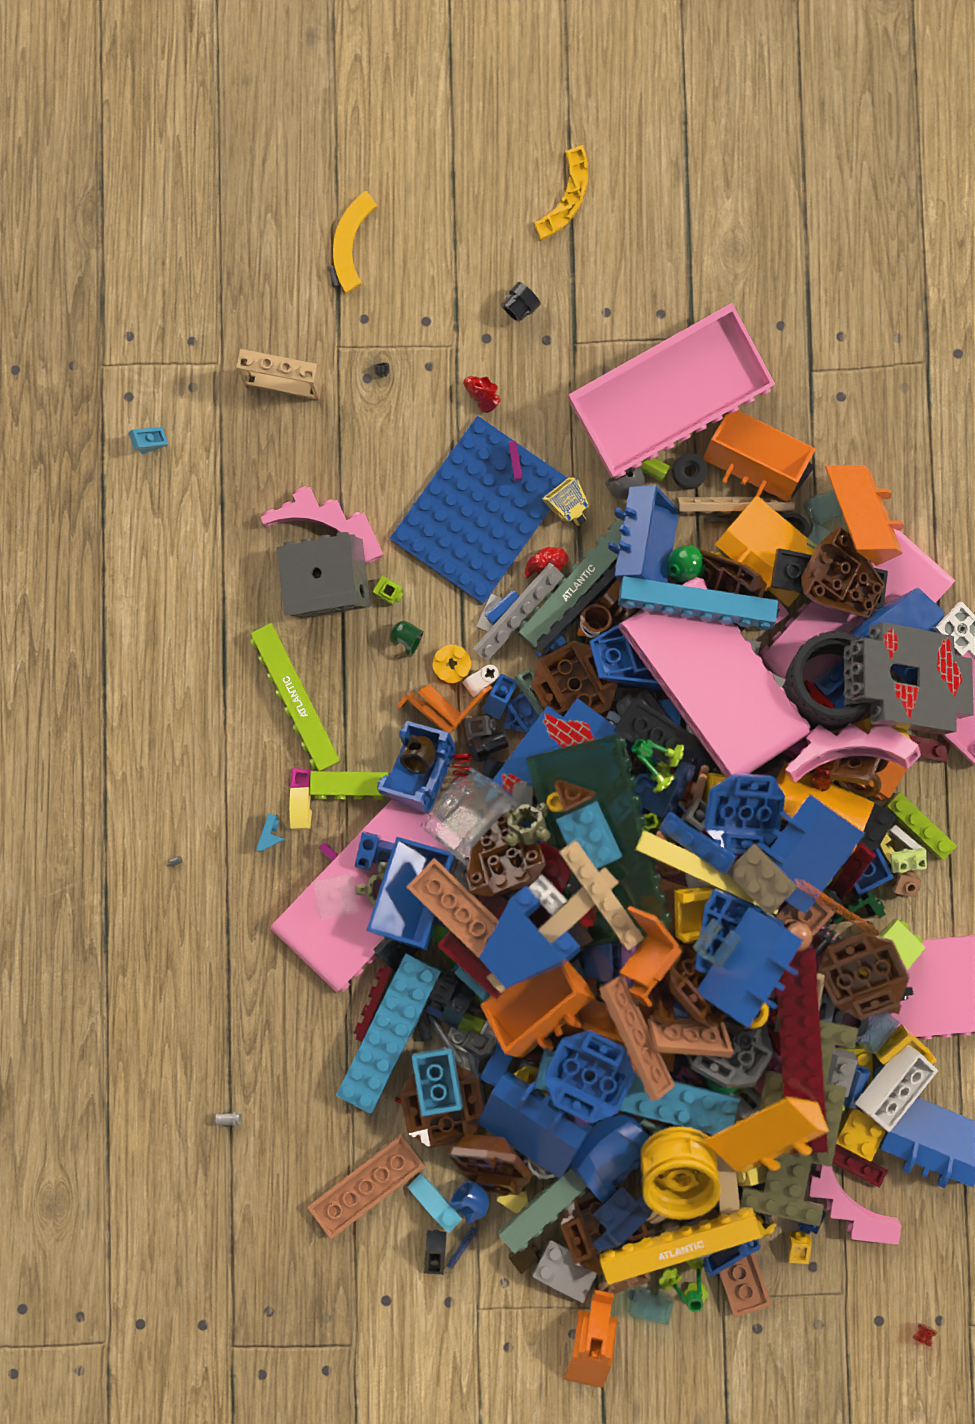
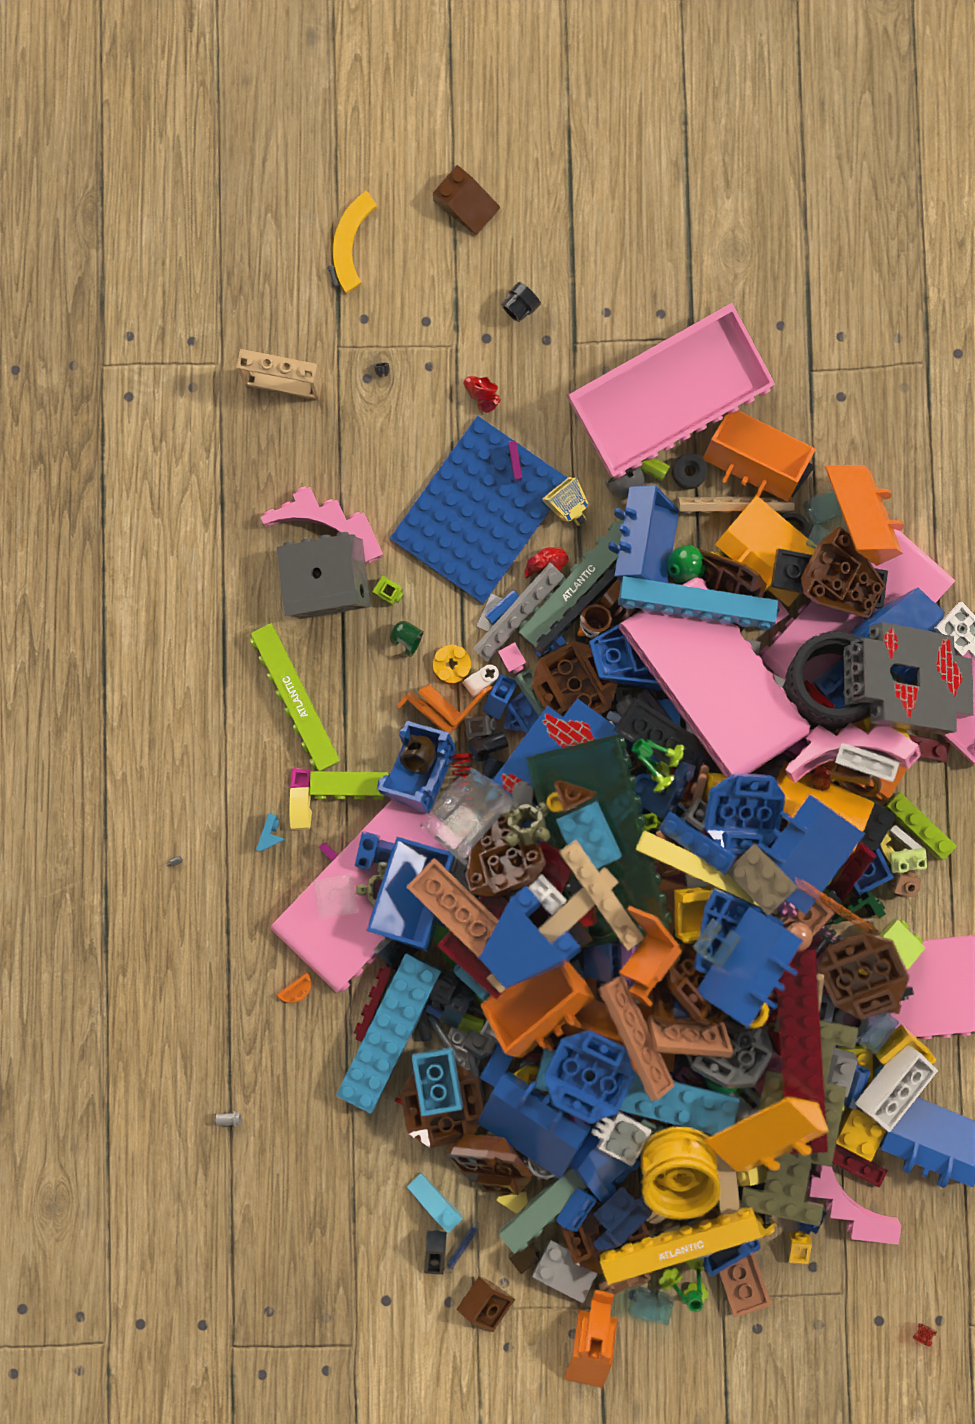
dark azure slope [128,427,168,454] -> none
nougat plate [307,1134,426,1239] -> none
blue piece [449,1180,490,1223] -> none
yellow tile [534,145,588,241] -> none
dark grey piece [704,516,736,523] -> none
none -> orange tile [276,972,311,1003]
none -> reddish brown slope [433,165,500,236]
none -> reddish brown slope [457,1276,515,1332]
none -> bright pink brick [498,642,526,674]
none -> blue slope [556,1187,597,1232]
none -> piece [591,1112,652,1166]
none -> bright pink plant [776,901,797,918]
none -> white plate [835,743,900,782]

